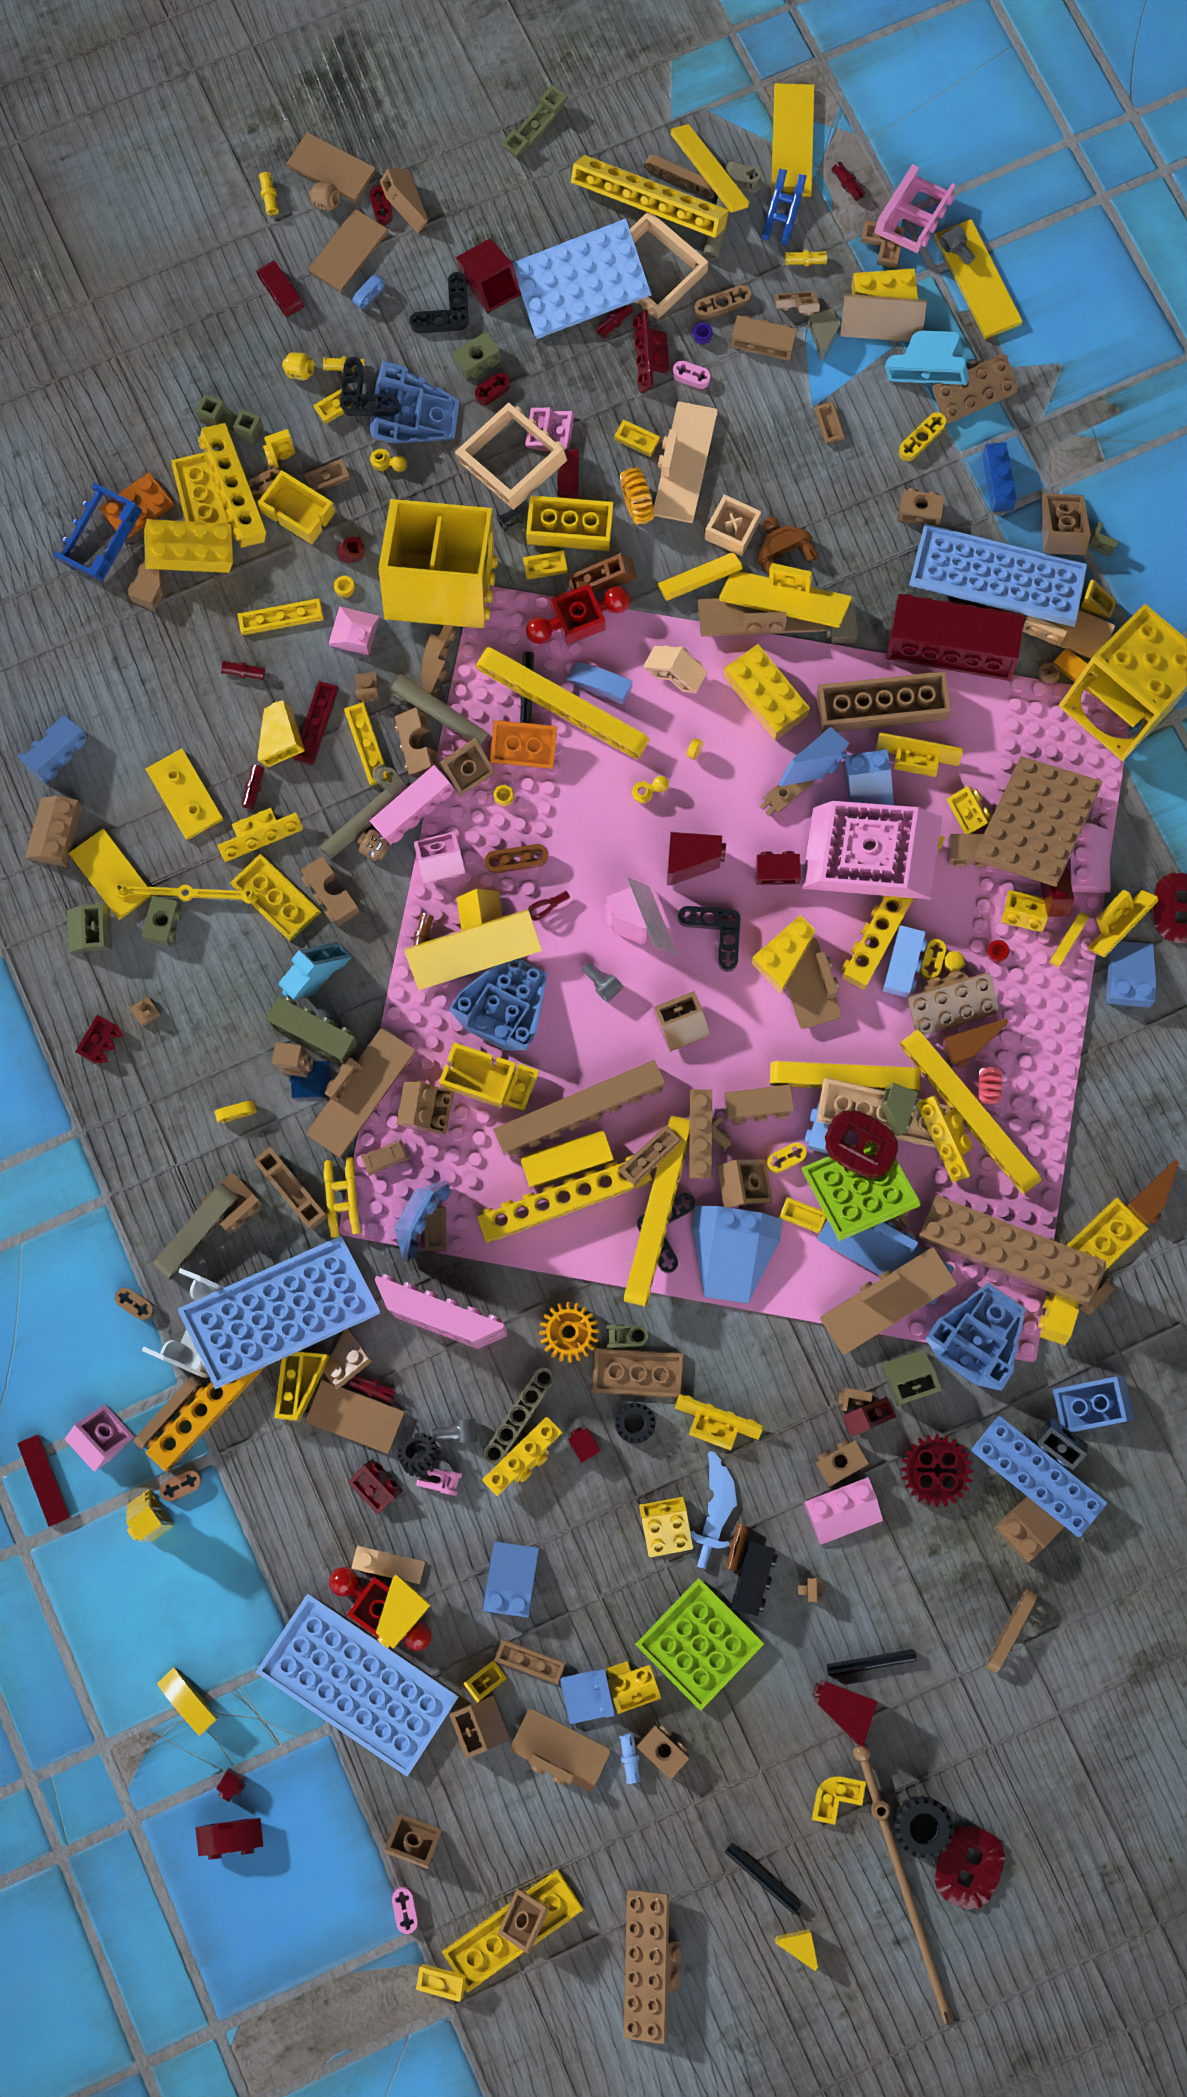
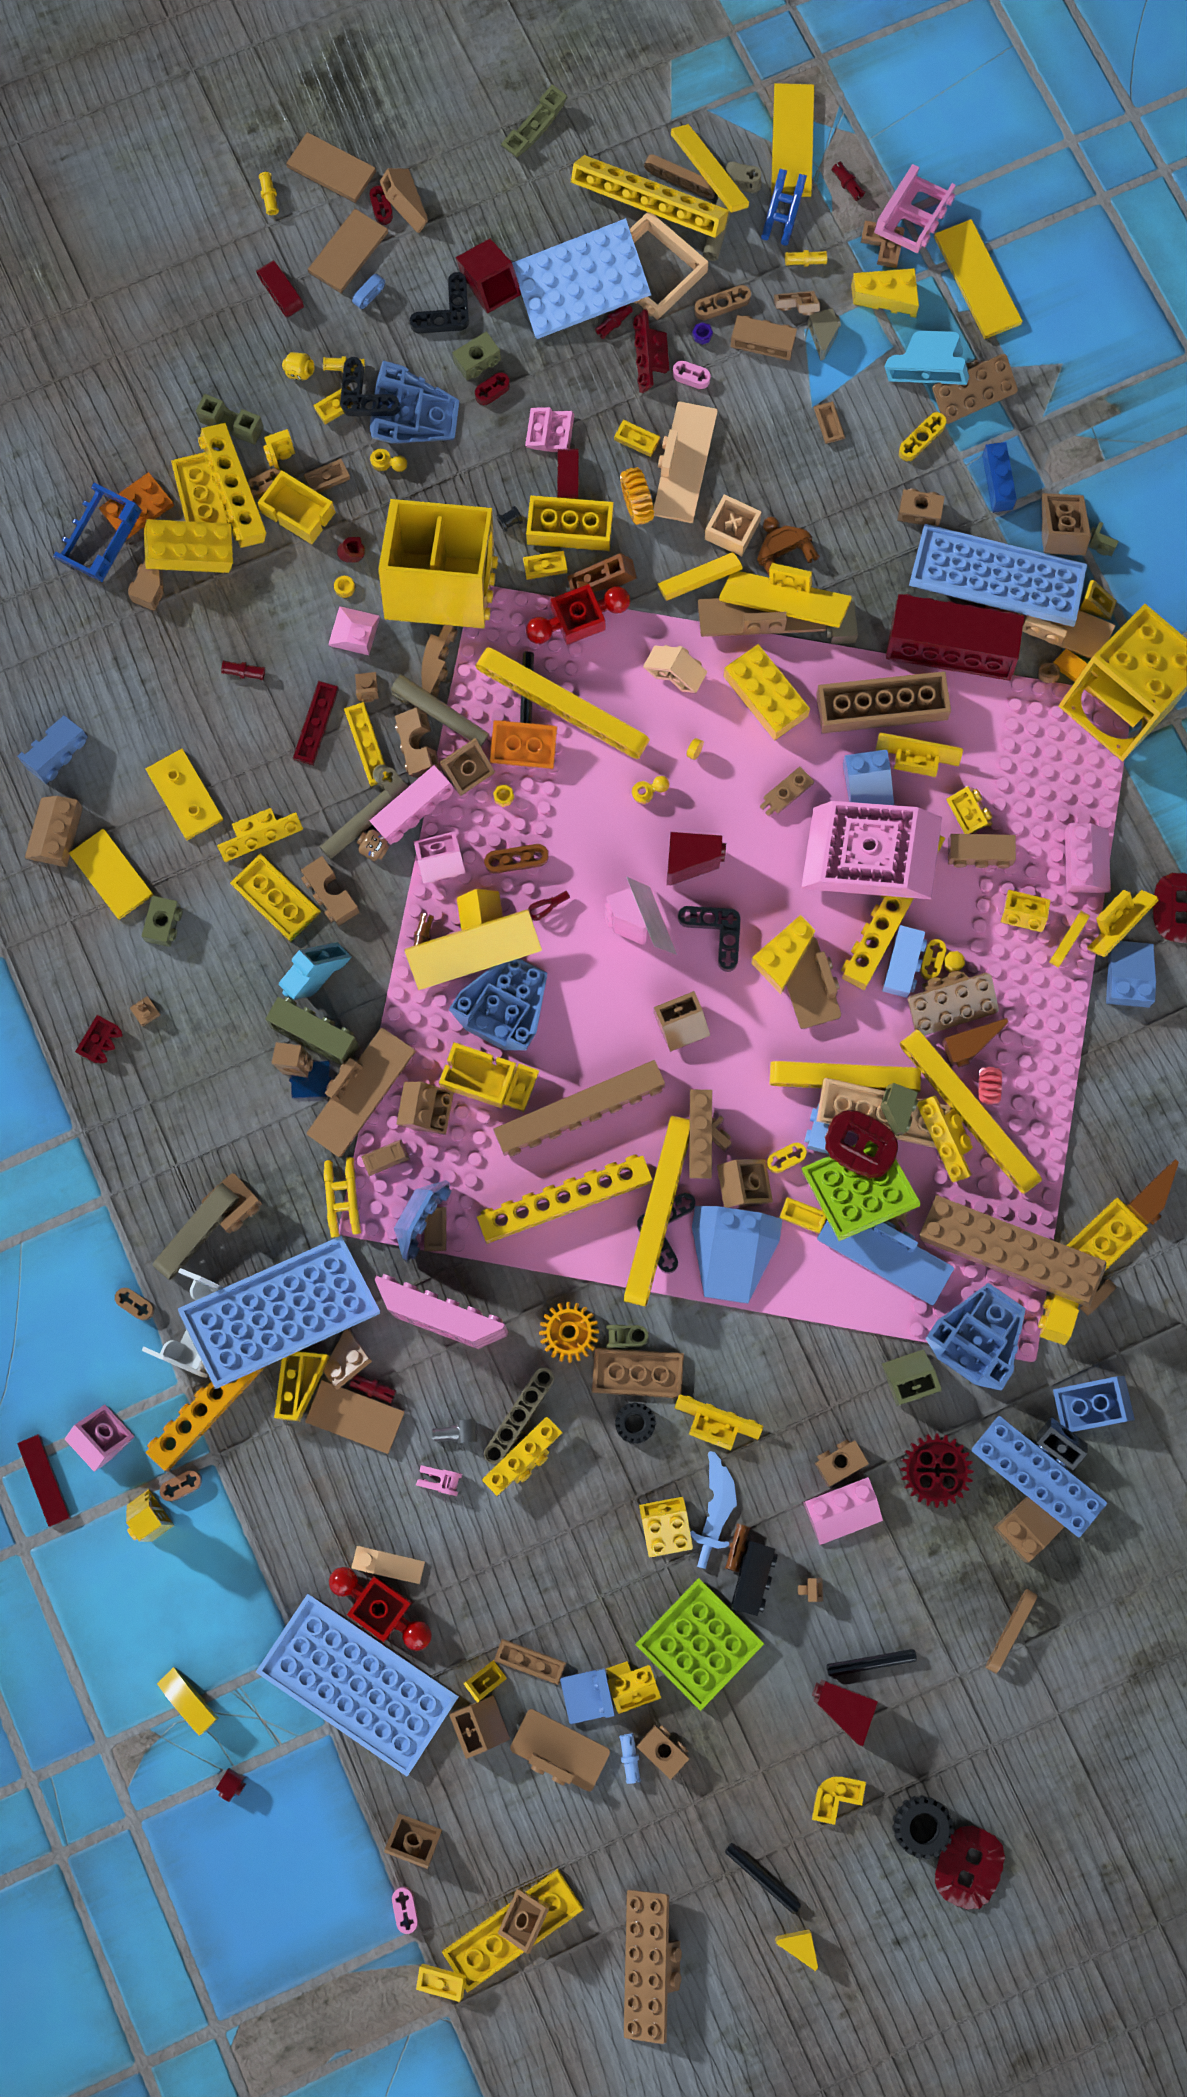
olive slope [67,903,112,953] -> none
yellow piece [113,882,258,904] -> none
medium nougat beam [133,1376,201,1450] -> none
dark red brick [195,1818,263,1860] -> none
yellow beam [214,1100,257,1123] -> none
yellow tile [238,598,324,635] -> none
dark red pin [241,765,265,809] -> none
medium nougat arch [253,1147,327,1231] -> none
yellow slope [258,700,305,768] -> none
medium nougat head [309,182,340,211] -> none
dark red bracket [347,1459,403,1515] -> none
yellow slope [376,1574,432,1649] -> none
black tyre [397,1433,441,1477] -> none
light nougat window [455,403,567,510] -> none
medium blue slope [483,1542,539,1617] -> none
yellow brick [519,1130,614,1190] -> none
medium blue slope [566,662,633,705] -> none
dark red brick [568,1427,601,1463] -> none
flat silver pin [582,961,624,1003] -> none
medium nougat tile [619,1125,682,1187] -> none
medium nougat brick [724,1085,794,1124] -> none
dark red brick [756,851,801,885] -> none
medium blue slope [778,727,850,786] -> none
medium nougat bracket [820,1247,956,1355] -> none
medium nougat bracket [837,1388,873,1412] -> none
medium nougat tile [840,294,927,342] -> none
dark red slope [842,1397,896,1437] -> none
medium nougat bar [853,1744,952,2025] -> none
dark grey axle [939,226,975,265] -> none
medium nougat plate [974,756,1102,887] -> none
red tile [987,940,1009,963] -> none
dark red brick [1040,867,1074,917] -> none

